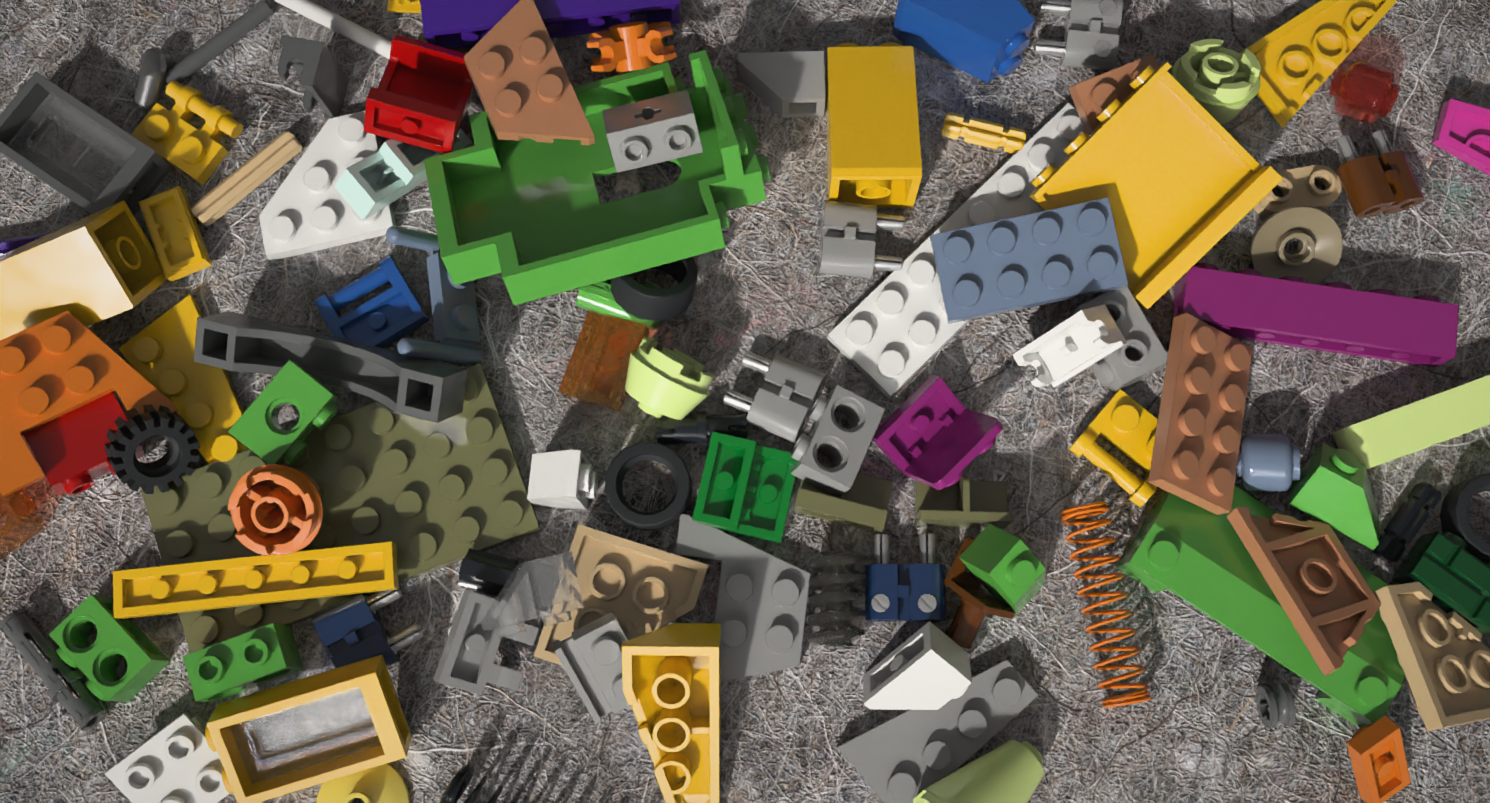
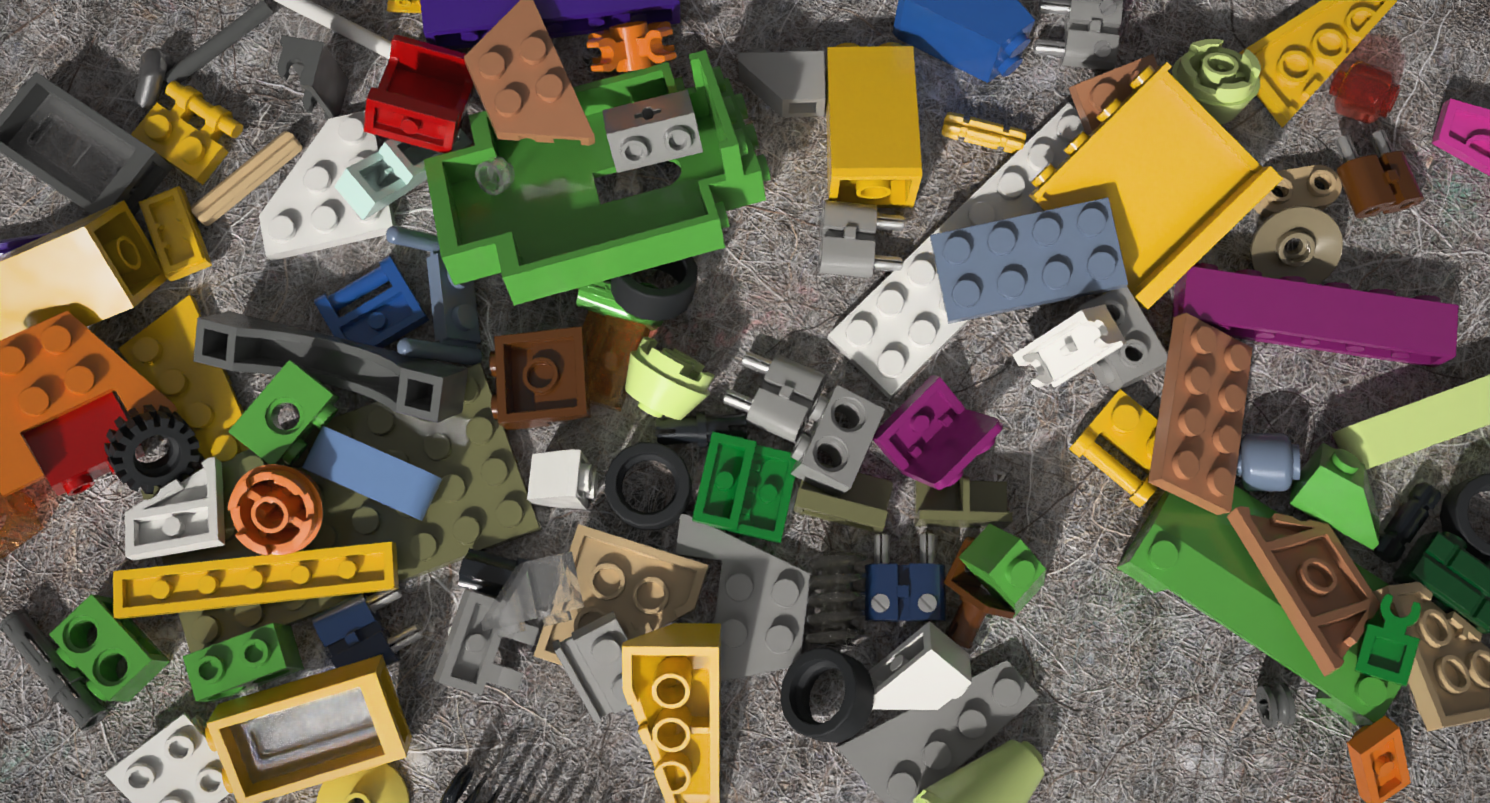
orange piece [1059,501,1153,708] -> none
none -> white wing [125,457,225,561]
none -> medium blue beam [302,426,442,521]
none -> clear hinge [475,157,515,196]
none -> reddish brown plate [489,326,591,430]
none -> black tyre [780,648,874,743]
none -> green plate [1355,594,1421,687]

